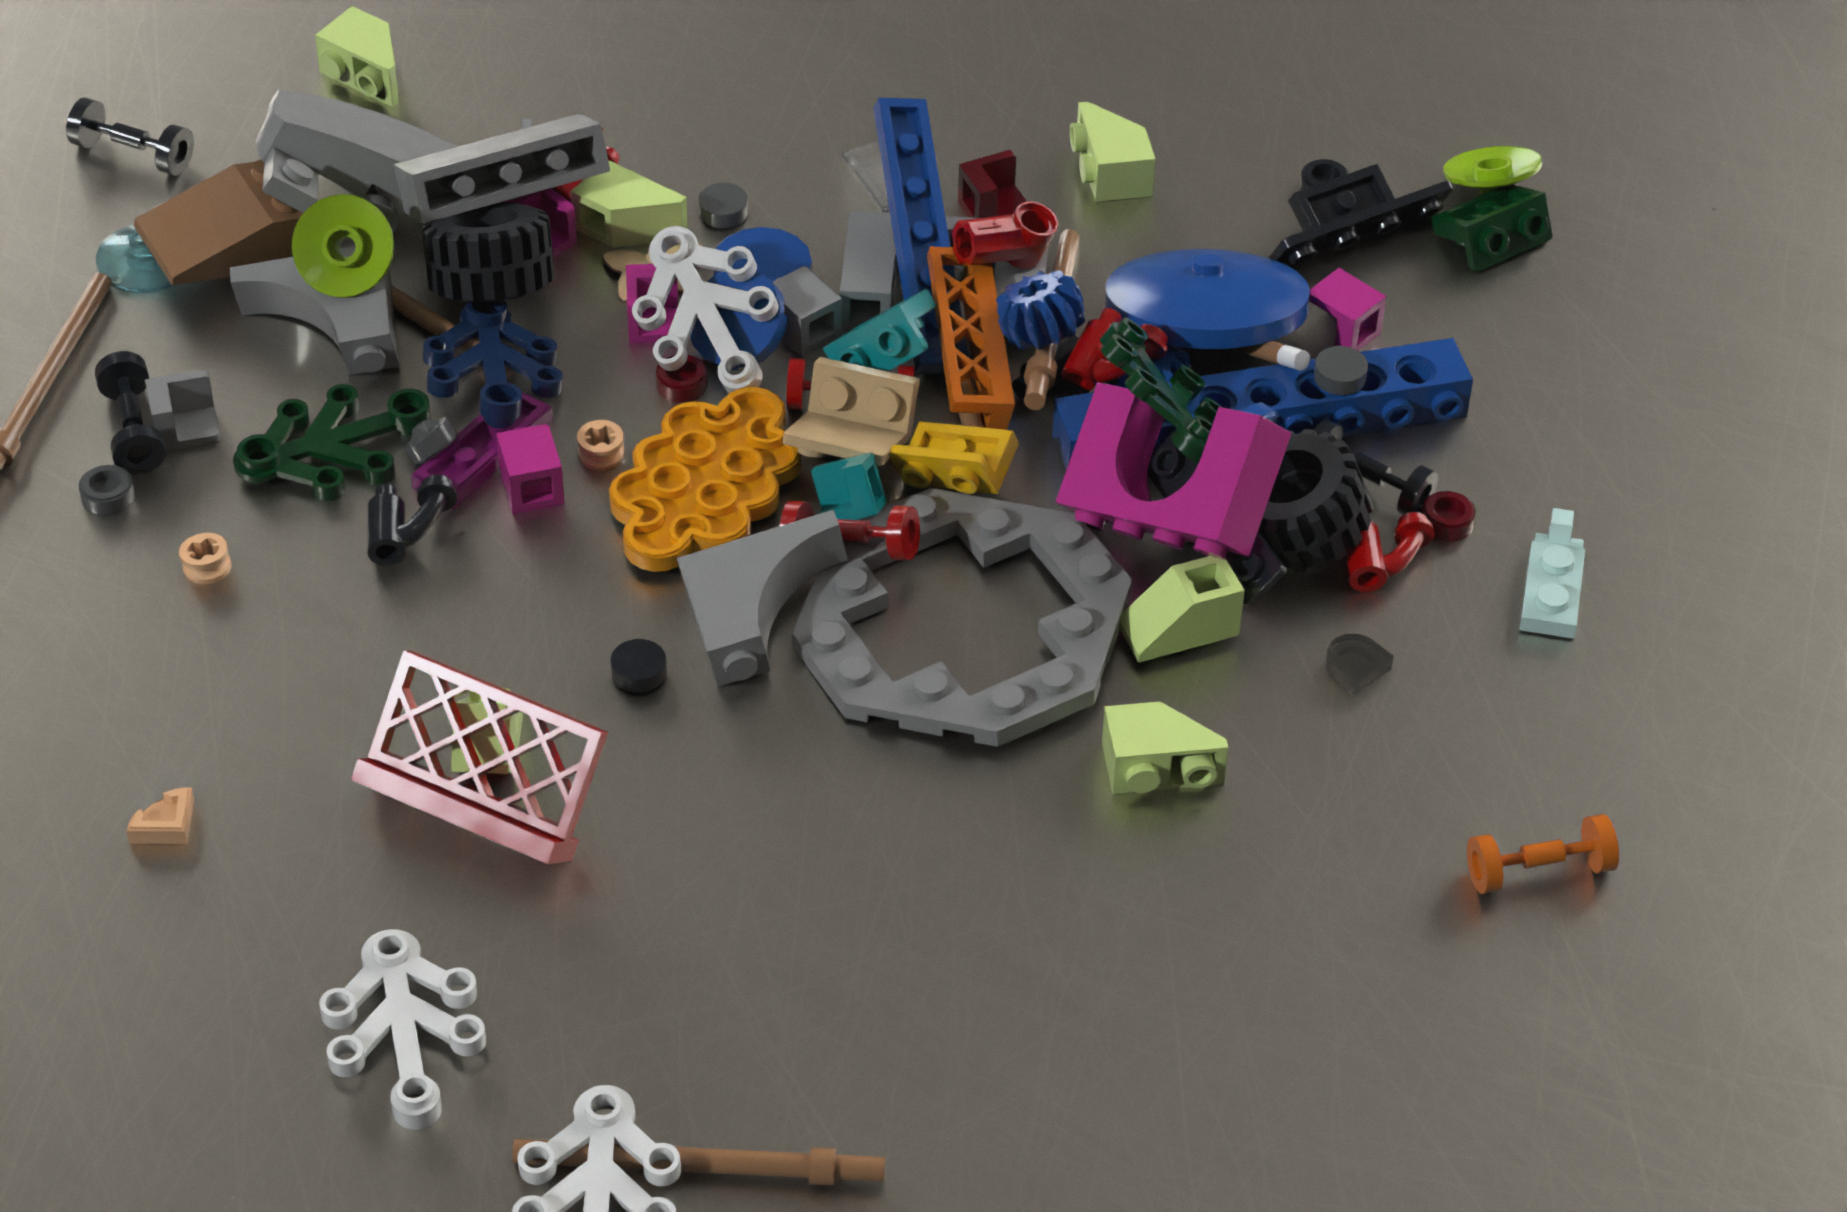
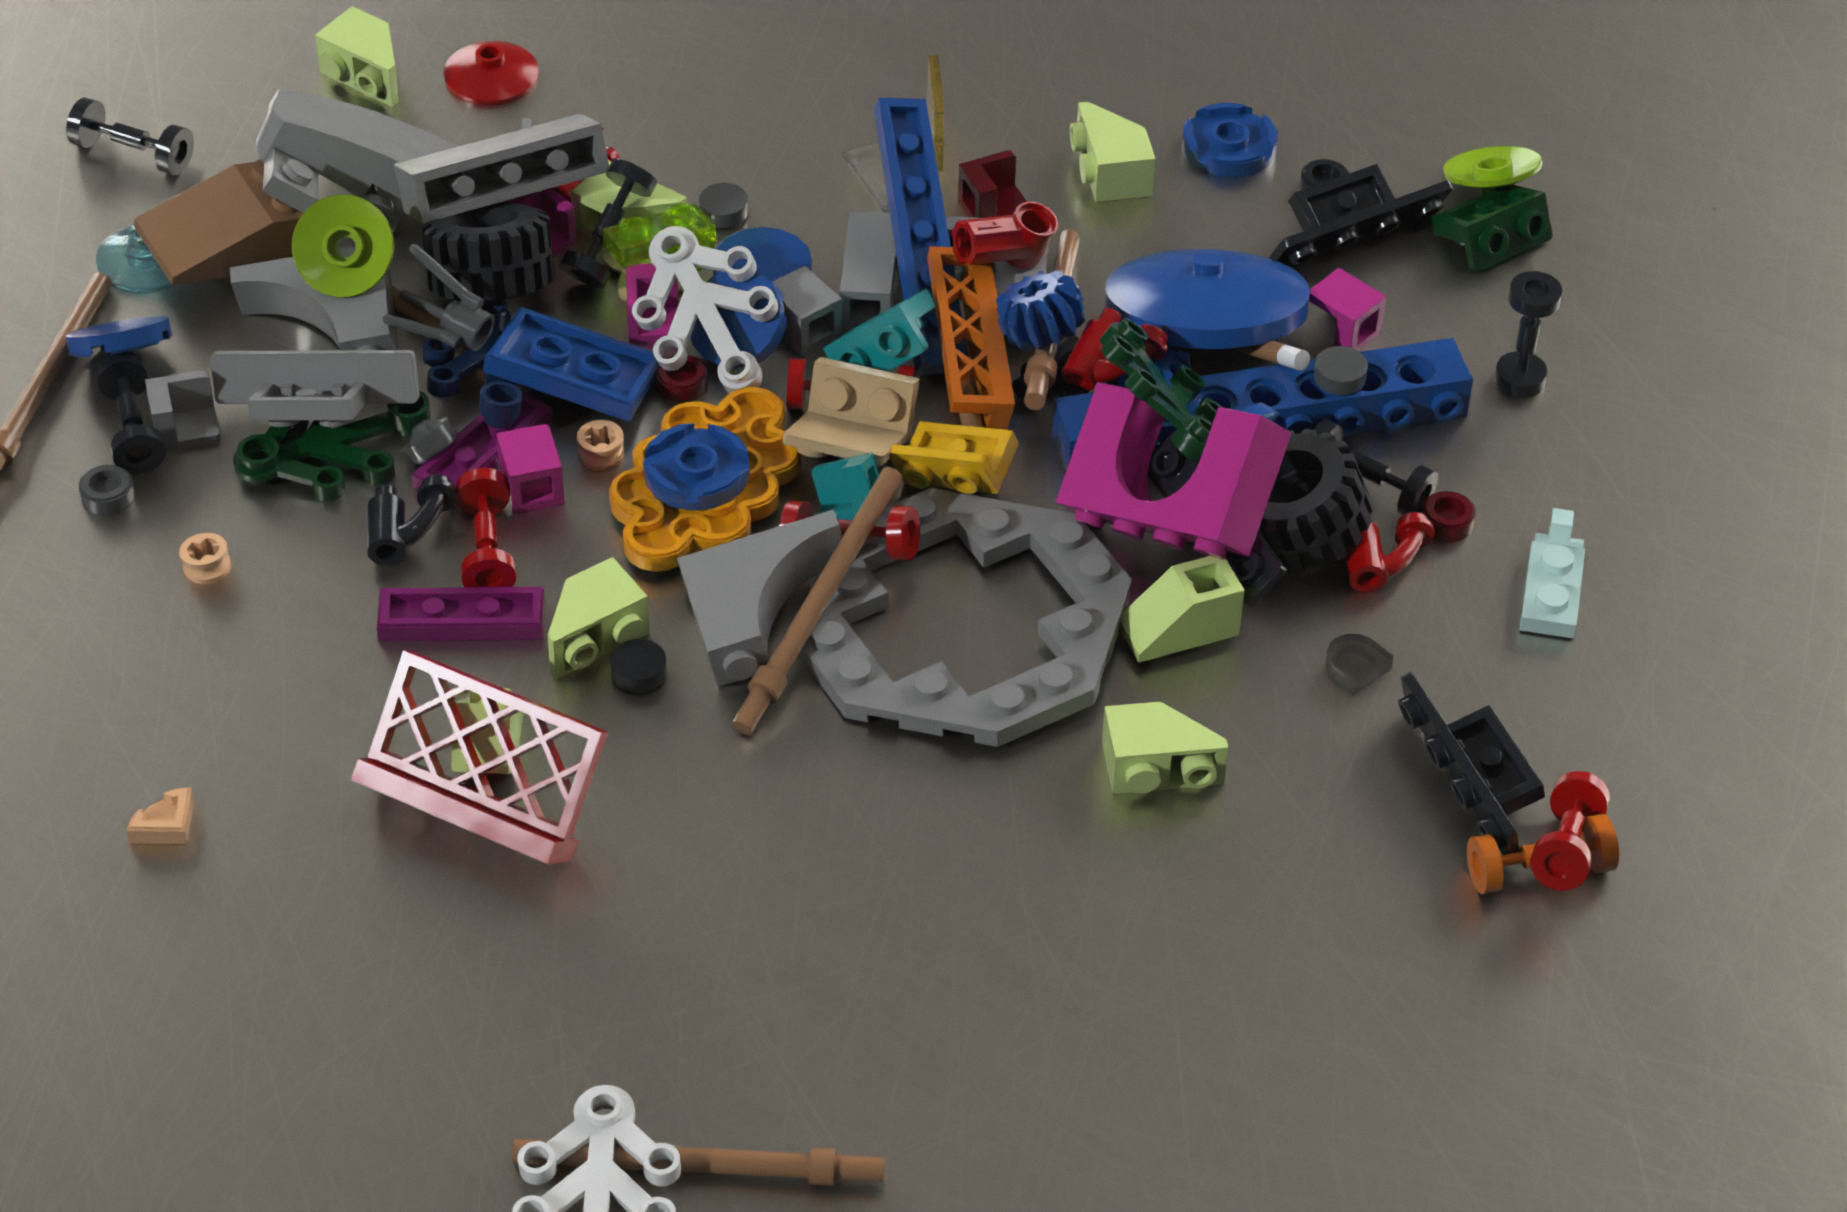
white plant [319,929,486,1130] -> none
none -> blue tile [65,316,172,357]
none -> light grey bracket [210,350,420,427]
none -> magenta tile [377,587,546,641]
none -> dark grey plant [382,244,495,351]
none -> red dish [443,41,539,105]
none -> red wheel [456,467,516,587]
none -> blue tile [483,307,664,422]
none -> yellowish green slope [547,557,650,679]
none -> black wheel [559,158,657,289]
none -> clear neon green plate [602,203,717,272]
none -> blue tile [643,423,750,511]
none -> medium nougat bar [732,467,902,735]
none -> clear yellow piece [927,55,944,172]
none -> blue tile [1182,102,1278,178]
none -> black bracket [1398,672,1545,866]
none -> black wheel [1494,271,1563,398]
none -> red wheel [1530,771,1610,891]

